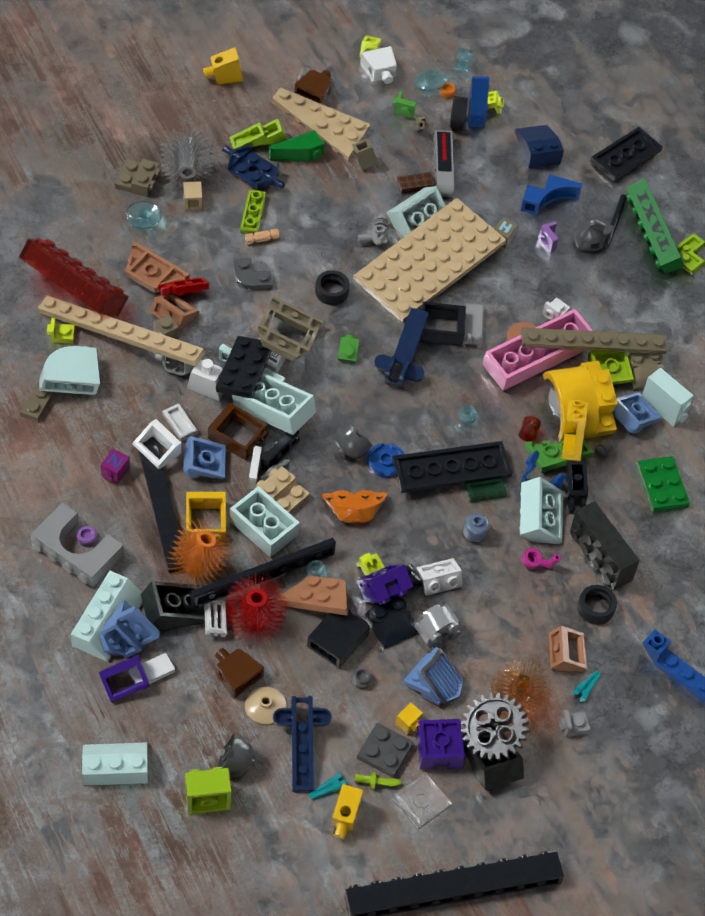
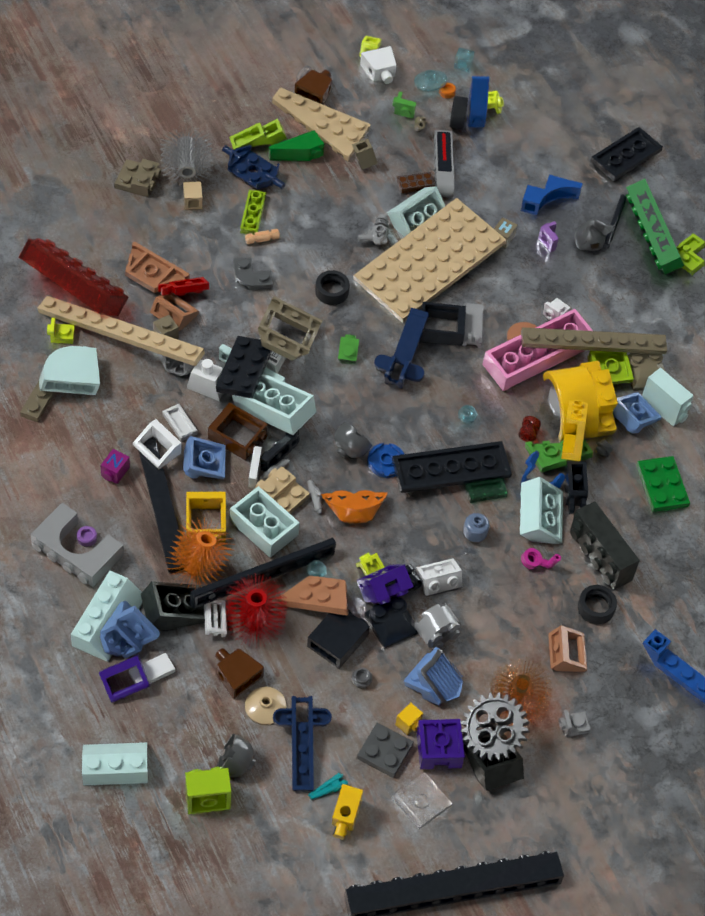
clear light blue dish [126,201,161,229] -> none
yellow torso [203,47,243,85] -> none
lime piece [355,772,402,789] -> none
dark blue slope [515,125,564,168] -> none
teal piece [572,671,601,702] -> none
none -> light grey piece [307,480,323,514]

